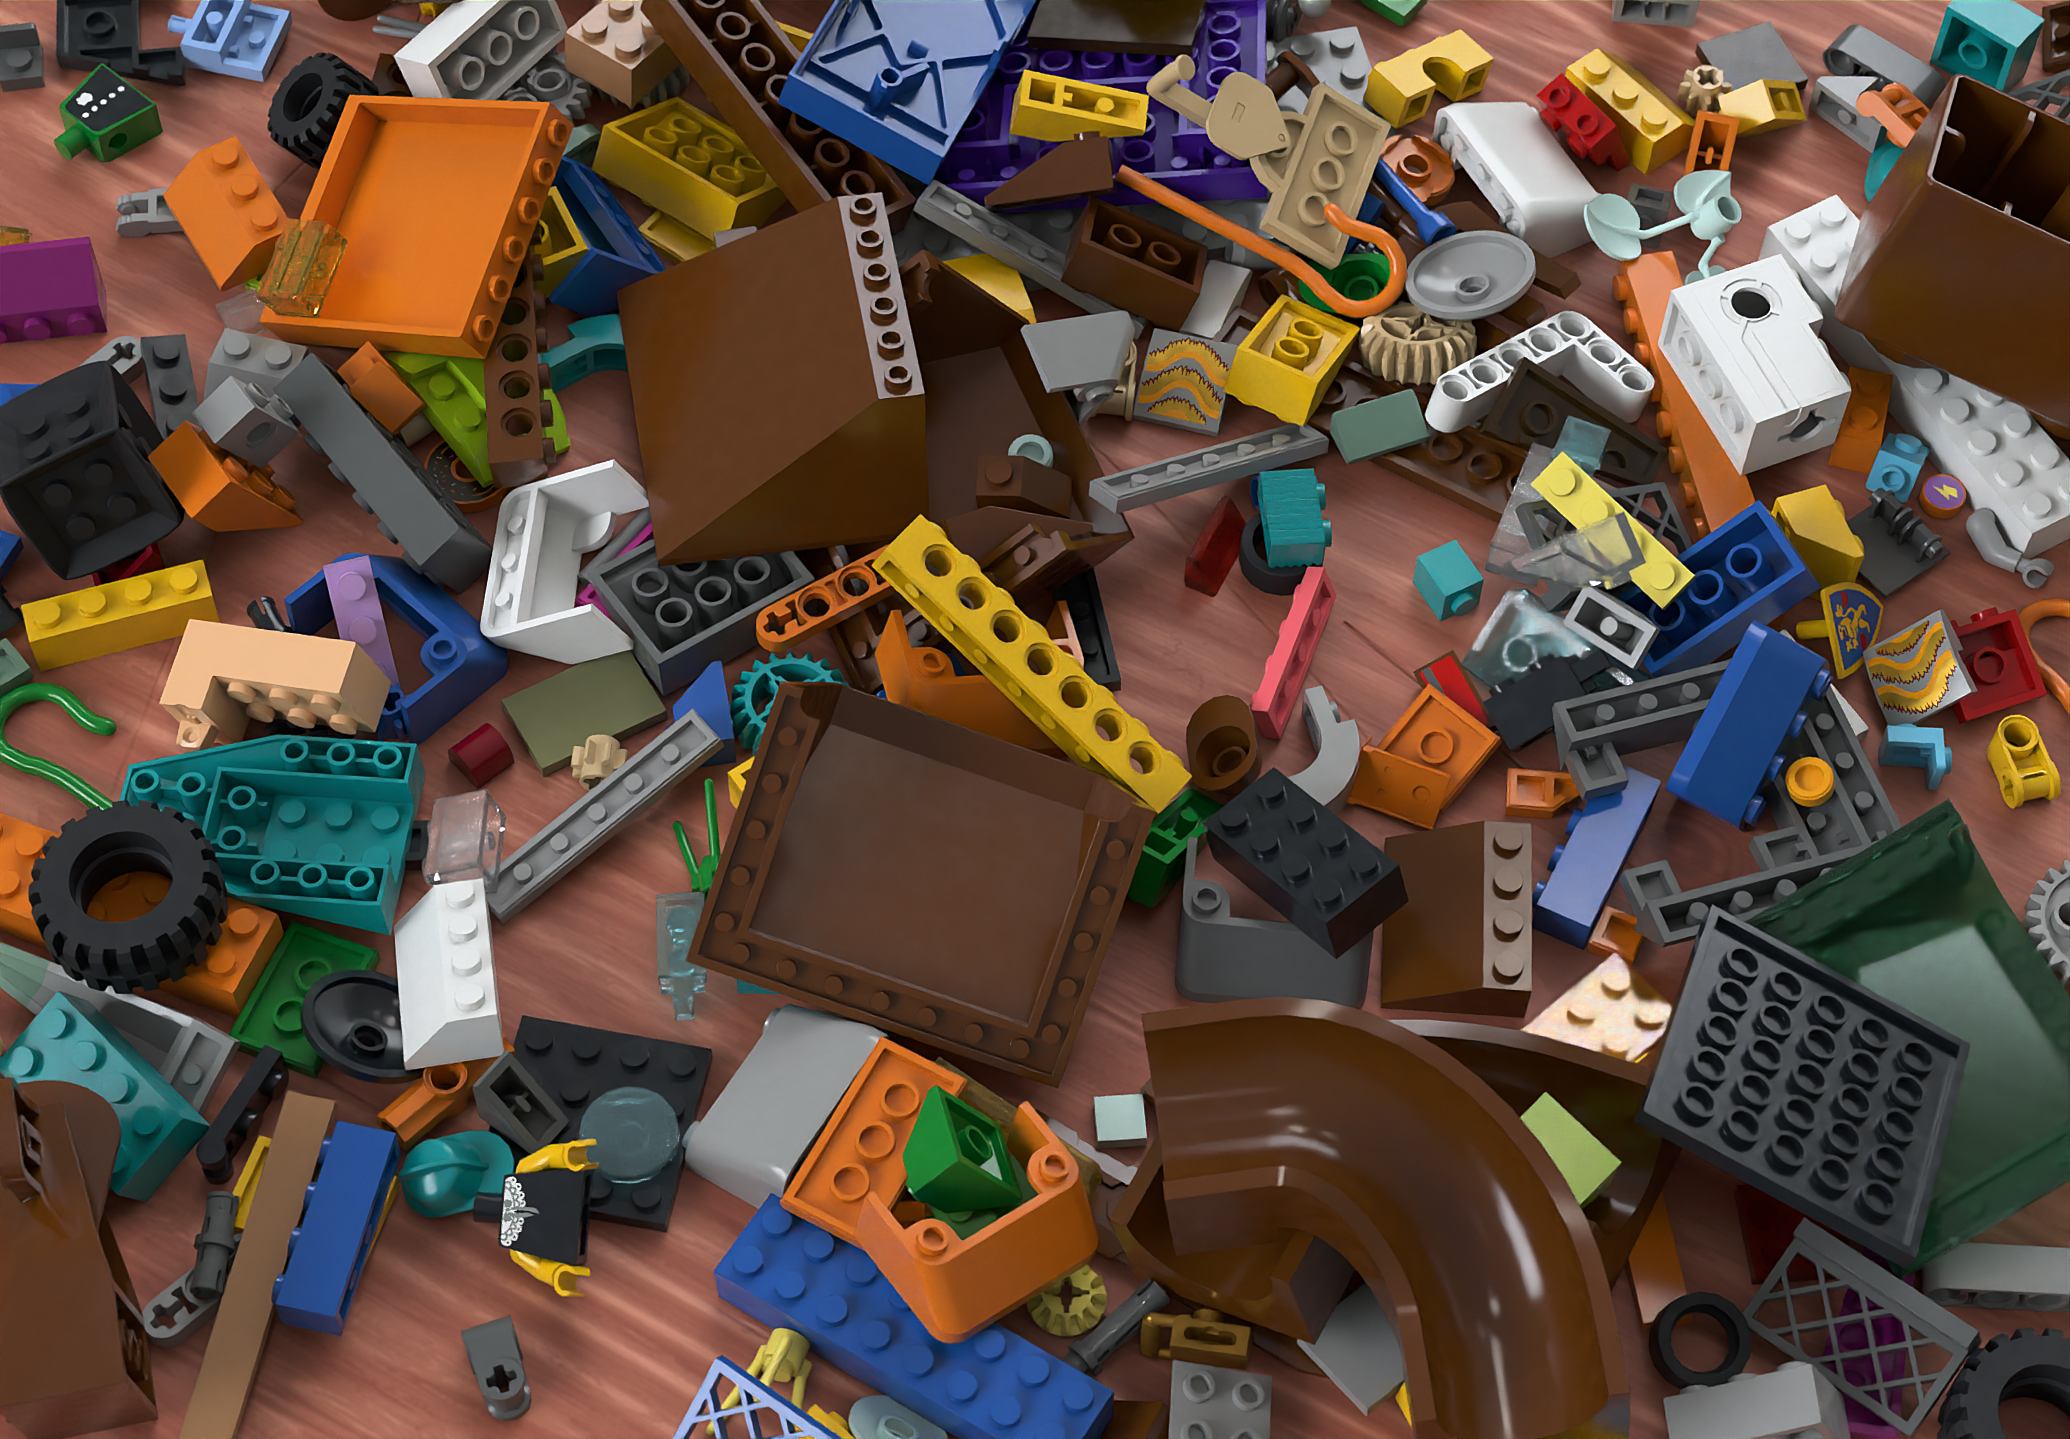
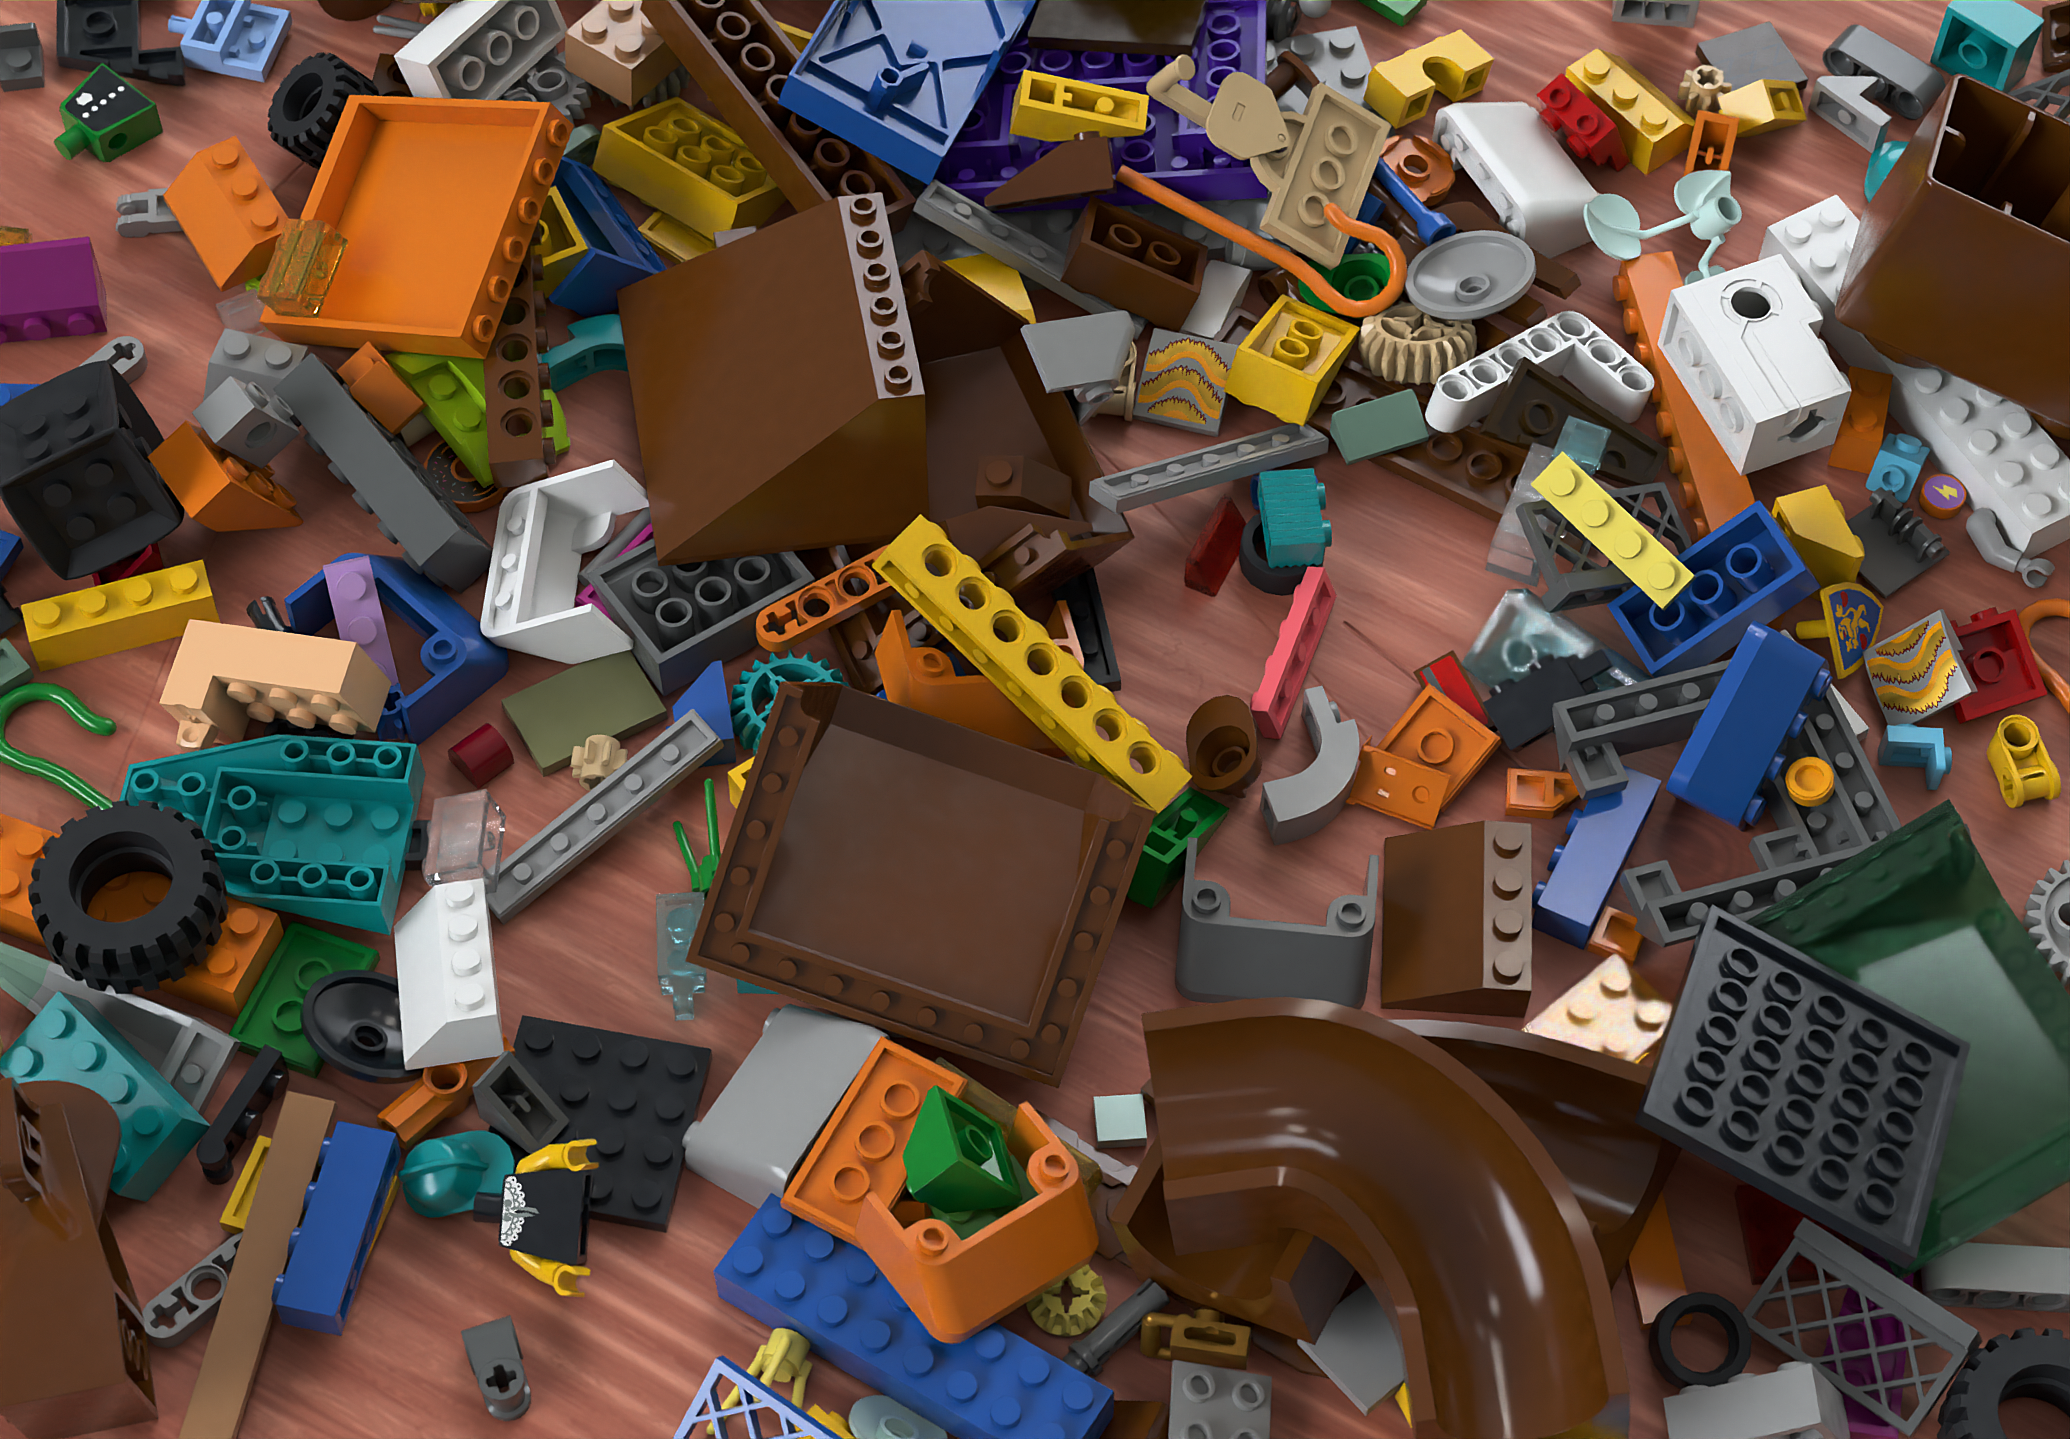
black plate [140,334,203,441] -> none
dark grey pin [189,1191,240,1298] -> none
clear light blue tile [579,1086,680,1184] -> none
light aqua tile [1008,434,1053,468] -> none
black brick [1202,767,1409,959] -> none
teal brick [1413,540,1484,622] -> none
clear slope [1503,512,1646,590] -> none
lime slope [1520,1092,1622,1209] -> none
light grey slope [1562,584,1660,670] -> none
dark grey bracket [1627,183,1673,249] -> none
orange plate [1856,82,1930,149] -> none

